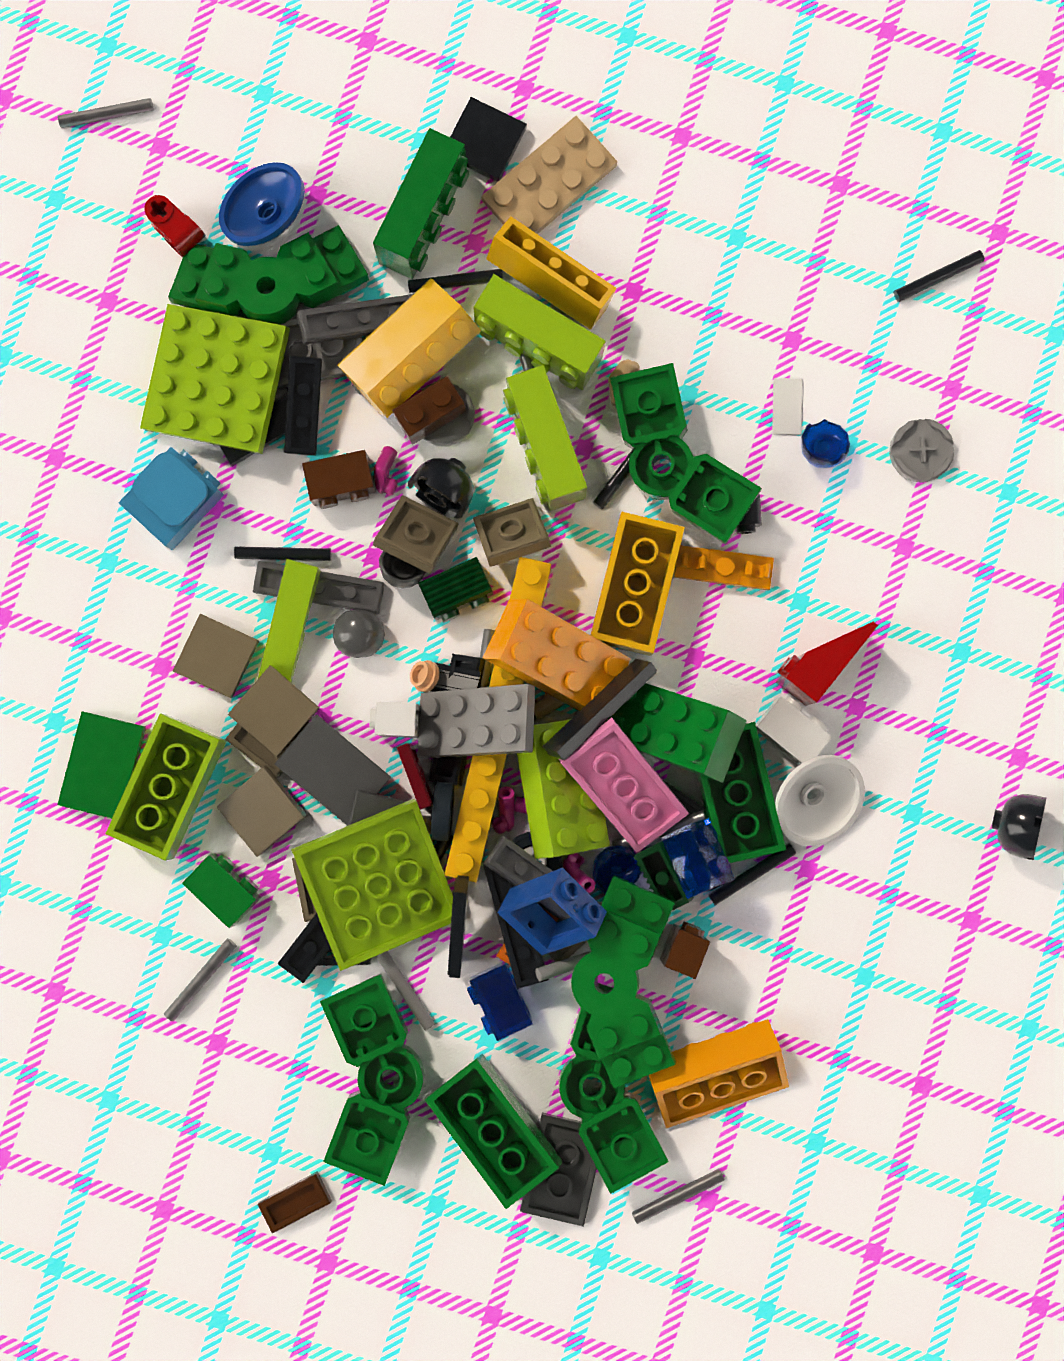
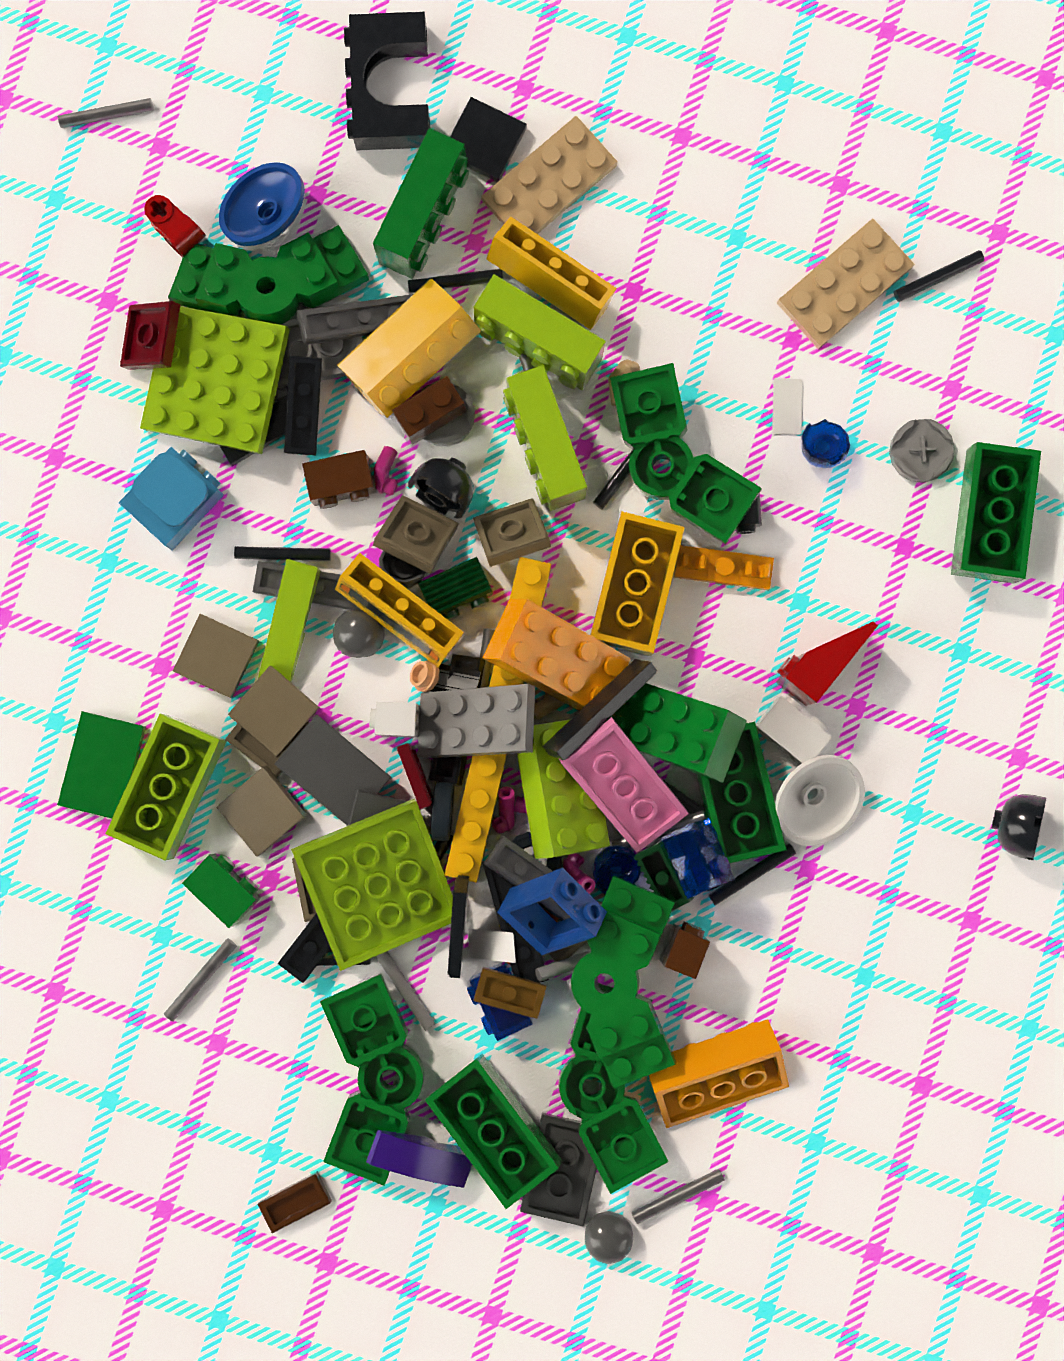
none -> dark red tile [120,301,181,370]
none -> yellow brick [335,553,464,668]
none -> black arch [344,11,431,151]
none -> dark purple slope [366,1130,472,1188]
none -> white sticker [468,929,516,963]
none -> pearl gold plate [473,967,547,1019]
none -> dark grey hair [584,1210,634,1264]
none -> tan plate [777,218,915,350]
none -> green brick [950,442,1042,584]

